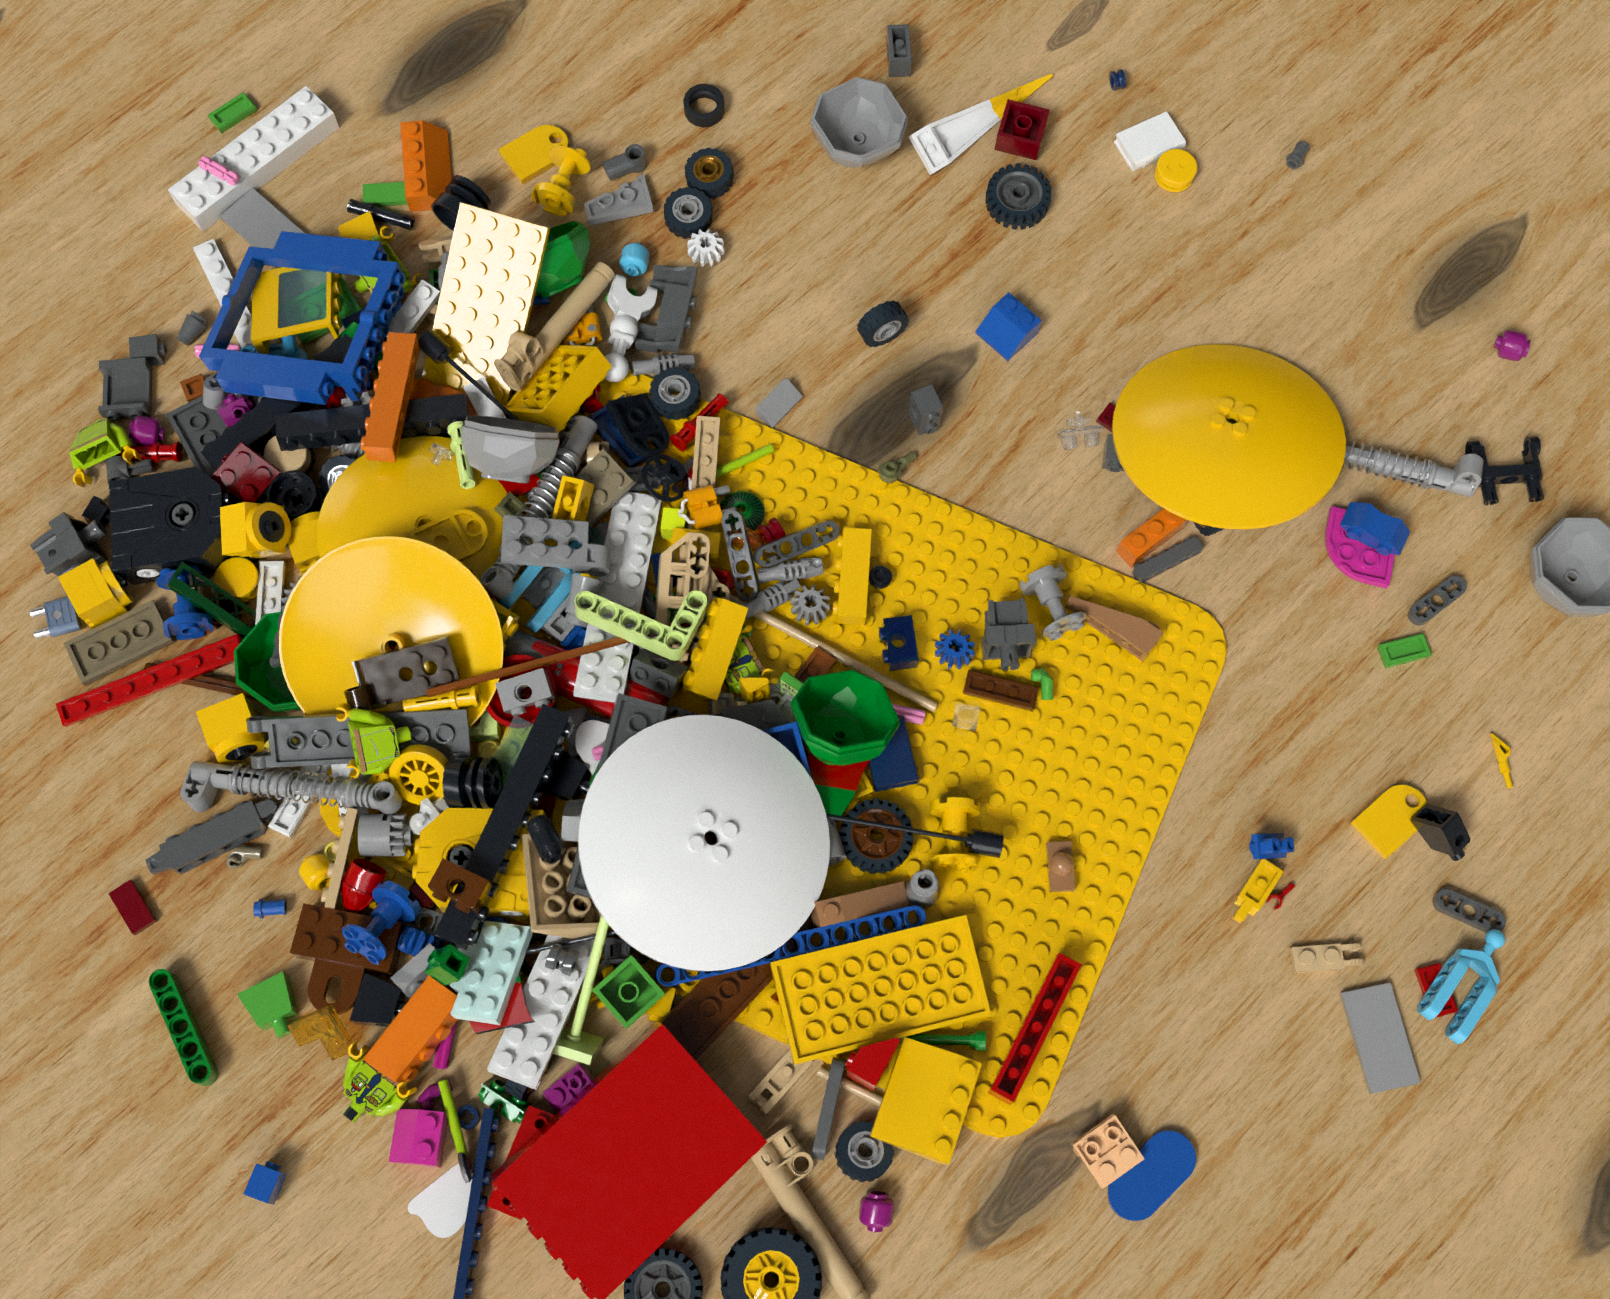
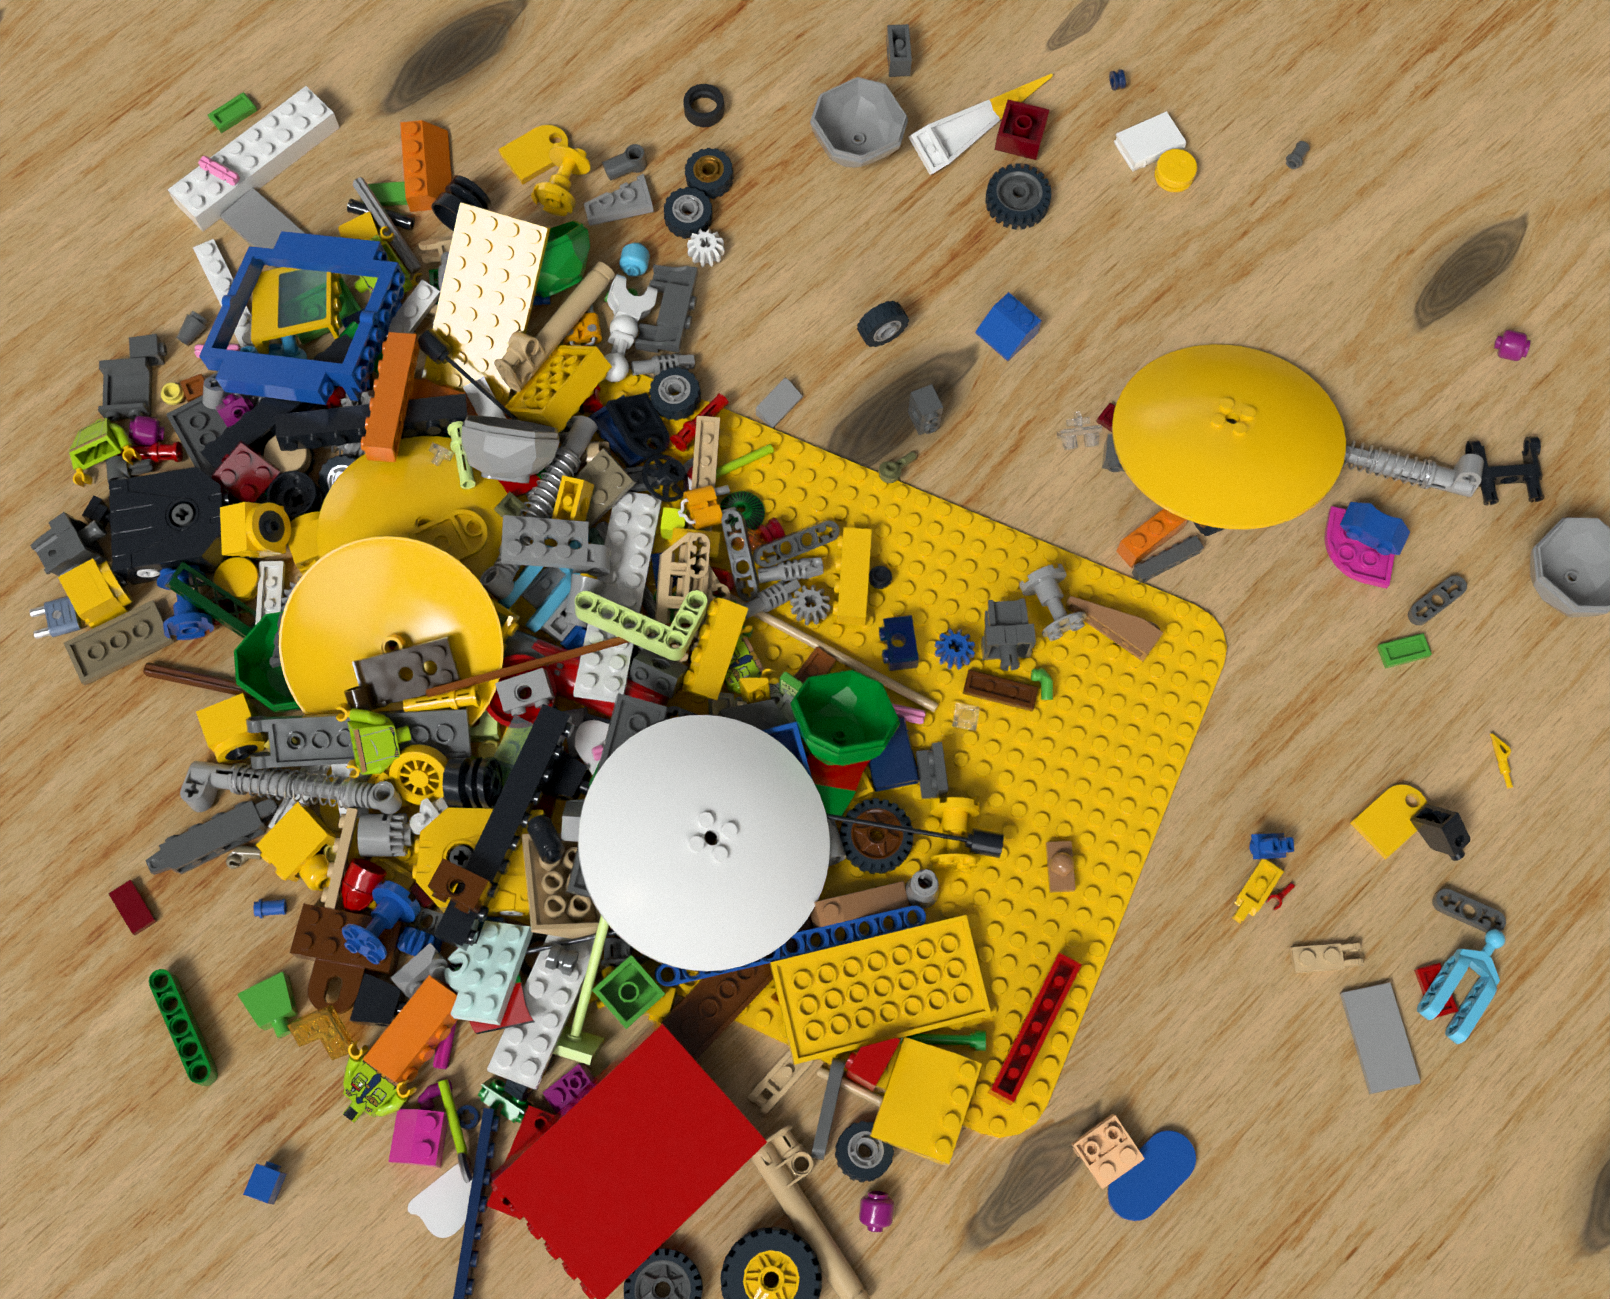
red tile [56,634,242,727] -> none
green brick [424,944,471,986] -> none
none -> light yellow plate [161,383,185,405]
none -> yellow panel [256,802,338,882]
none -> light grey axle [353,177,421,273]
none -> dark grey bracket [916,742,948,799]

